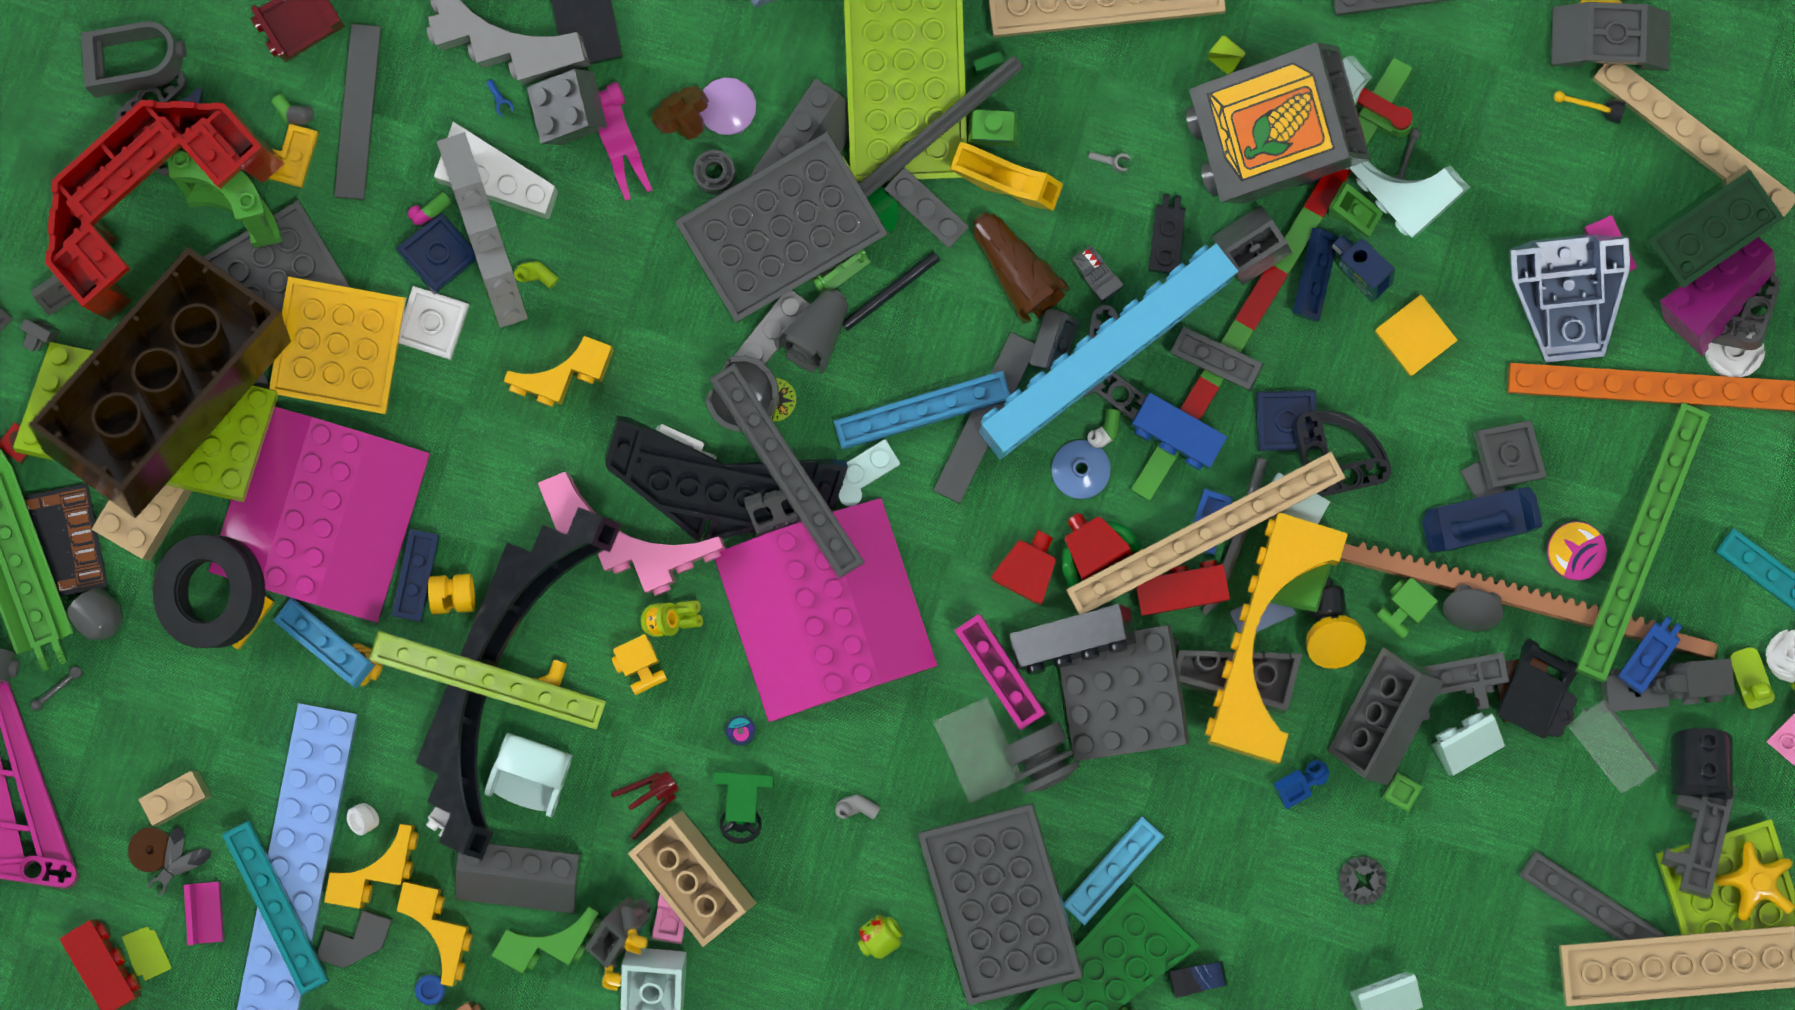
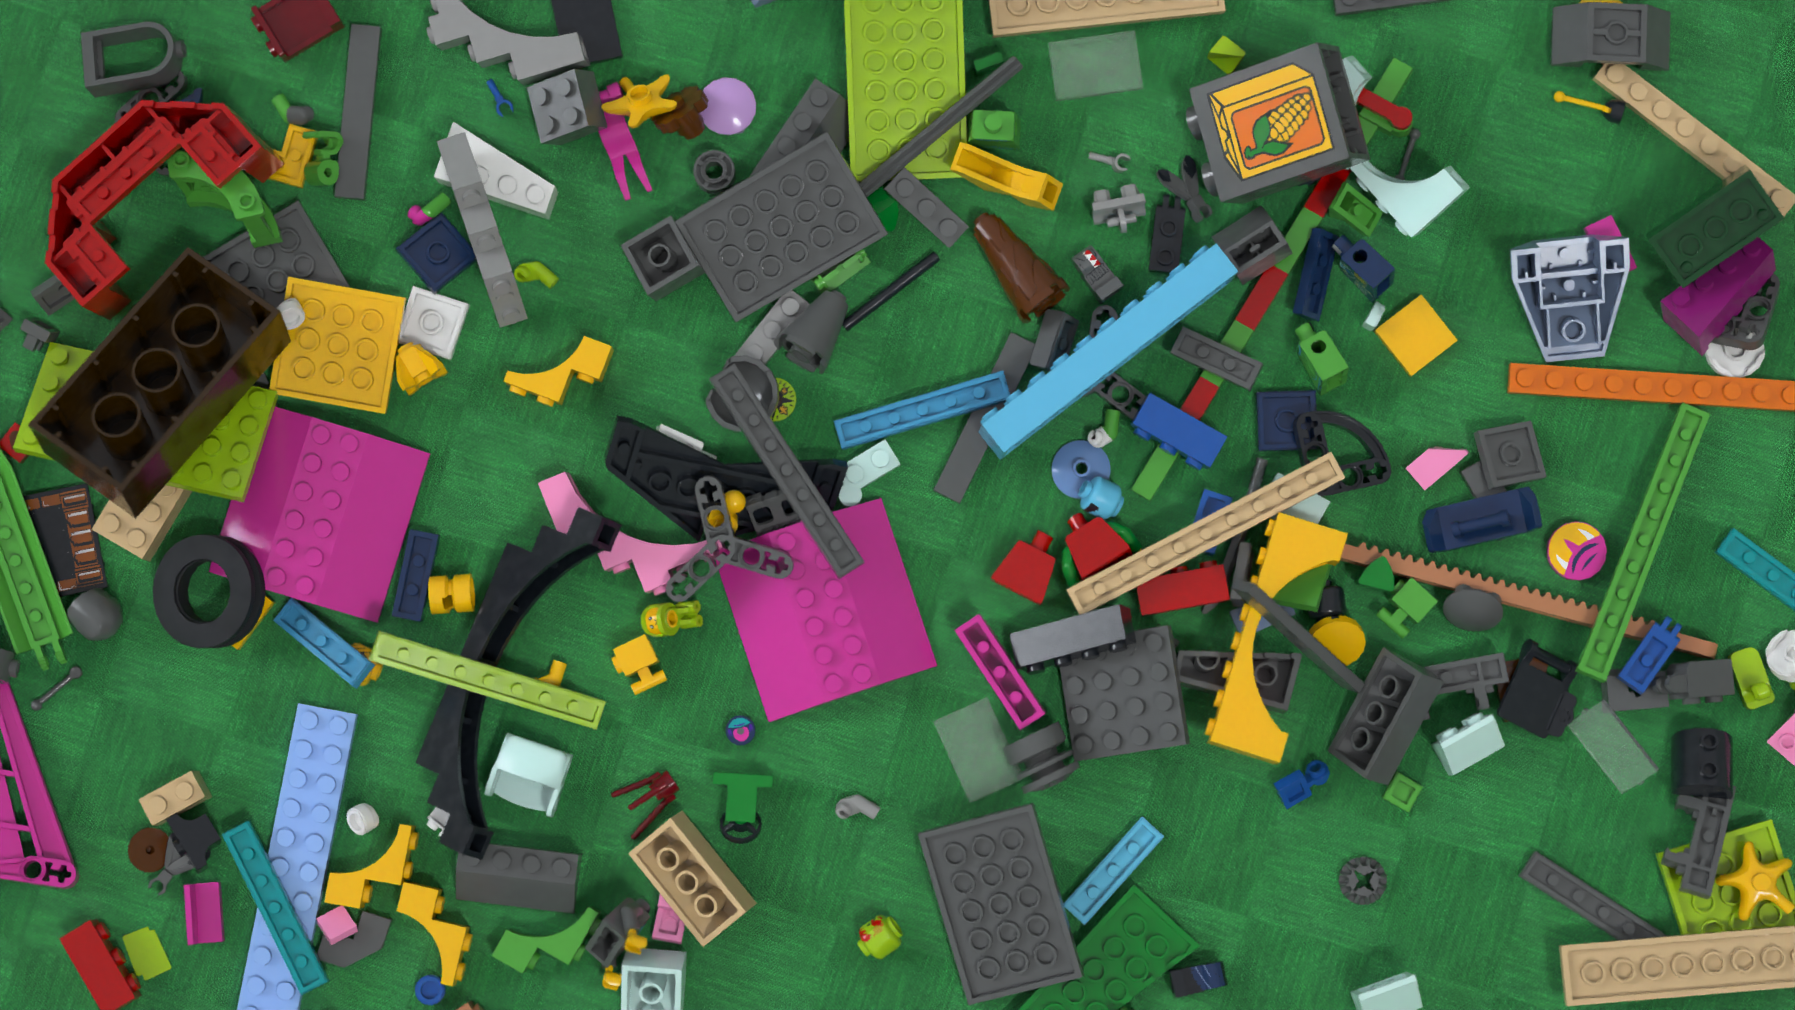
none -> black brick [166,813,221,874]
none -> white tile [276,298,305,330]
none -> bright green leg [302,131,343,186]
none -> bright pink tile [316,905,358,945]
none -> yellow brick [395,342,448,396]
none -> yellow animal [601,75,677,128]
none -> dark grey brick [621,215,705,301]
none -> dark grey piece [666,475,794,602]
none -> yellow plate [708,490,746,533]
none -> clear tile [1048,30,1143,102]
none -> medium azure head [1078,476,1124,520]
none -> light grey hips [1092,184,1146,234]
none -> dark grey piece [1156,155,1212,223]
none -> dark grey tile [1230,542,1254,608]
none -> dark grey tile [1231,579,1365,693]
none -> bright green torso [1295,322,1349,396]
none -> green tile [1357,556,1394,593]
none -> light aqua tile [1362,301,1385,331]
none -> bright pink slope [1406,446,1469,490]

